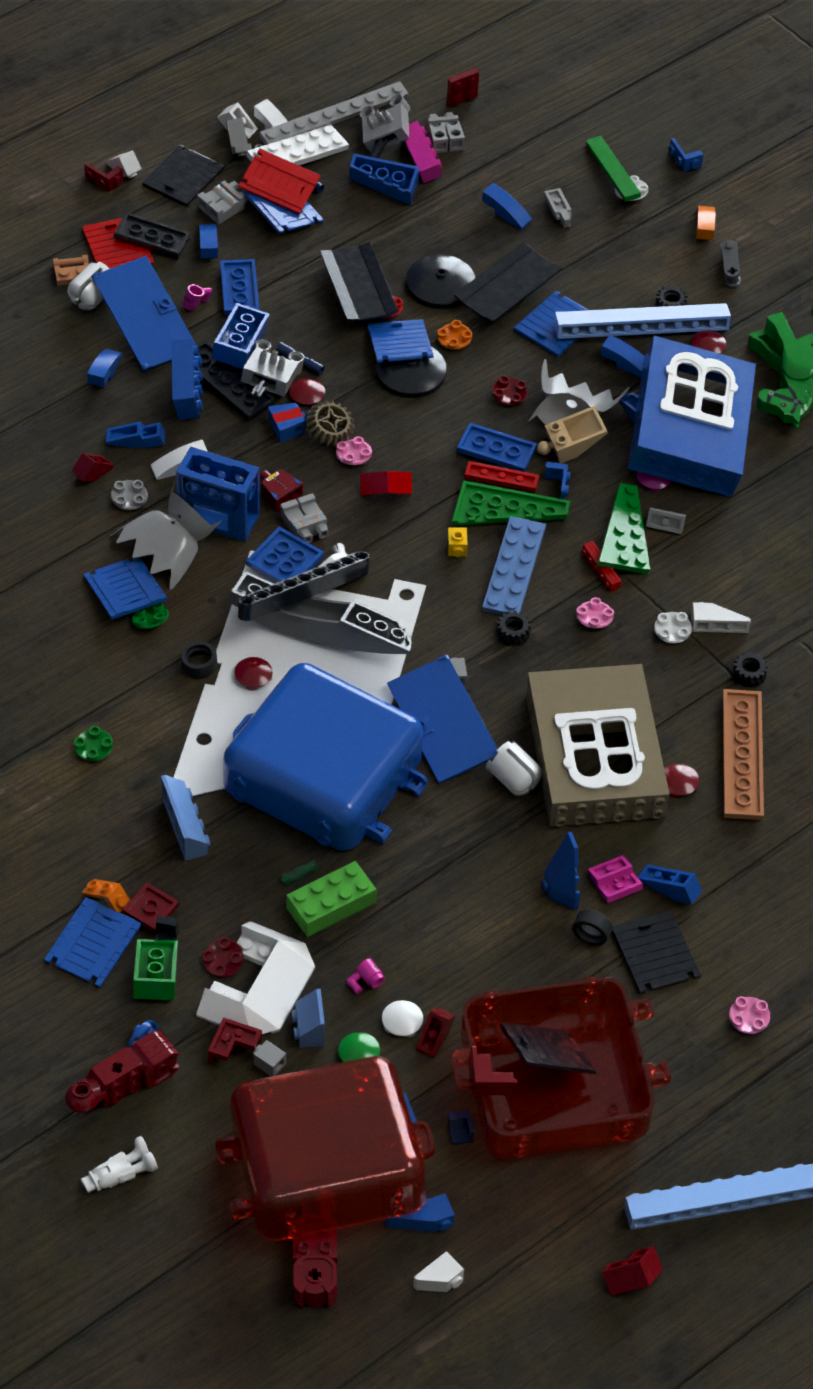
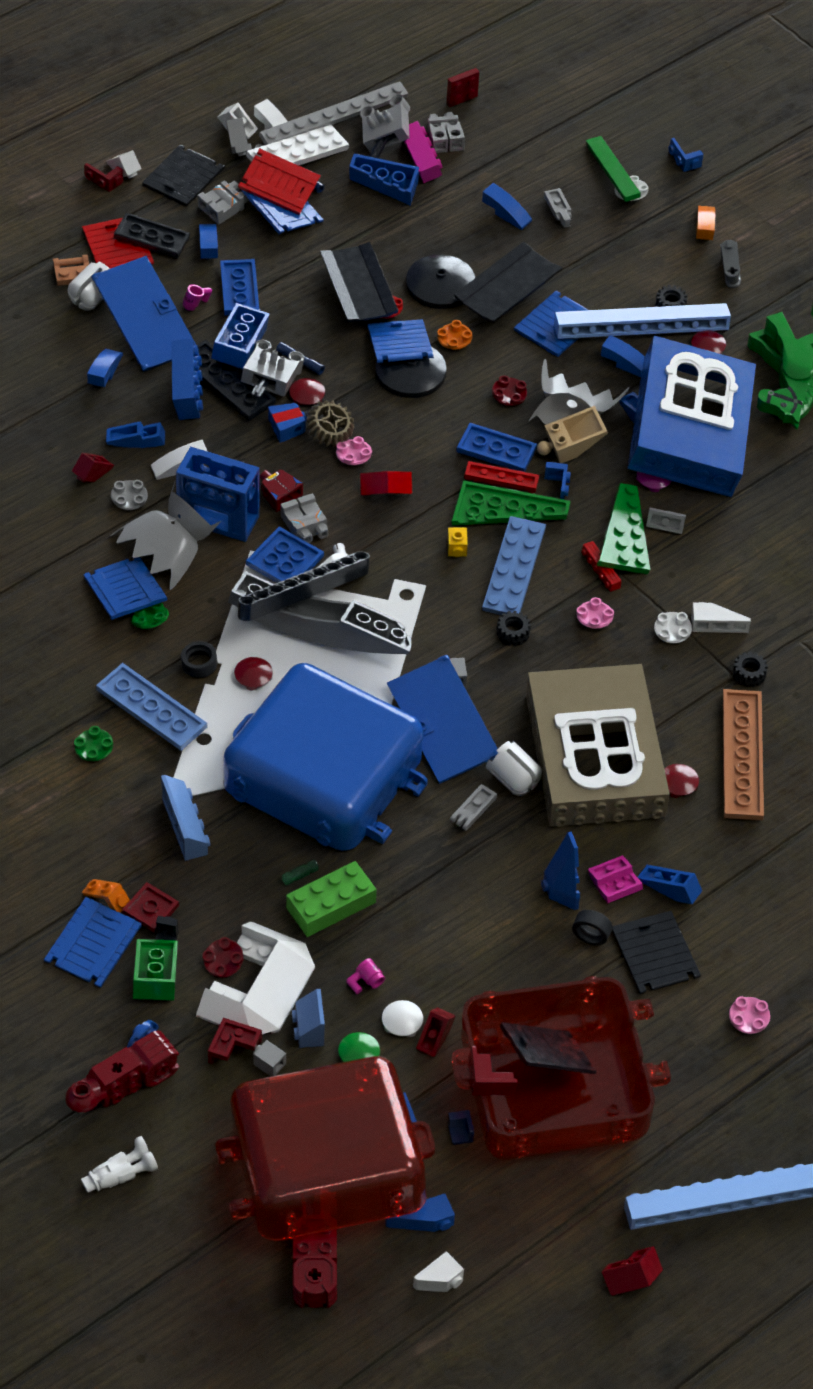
none -> medium blue plate [96,663,208,751]
none -> light grey hinge [450,784,497,831]

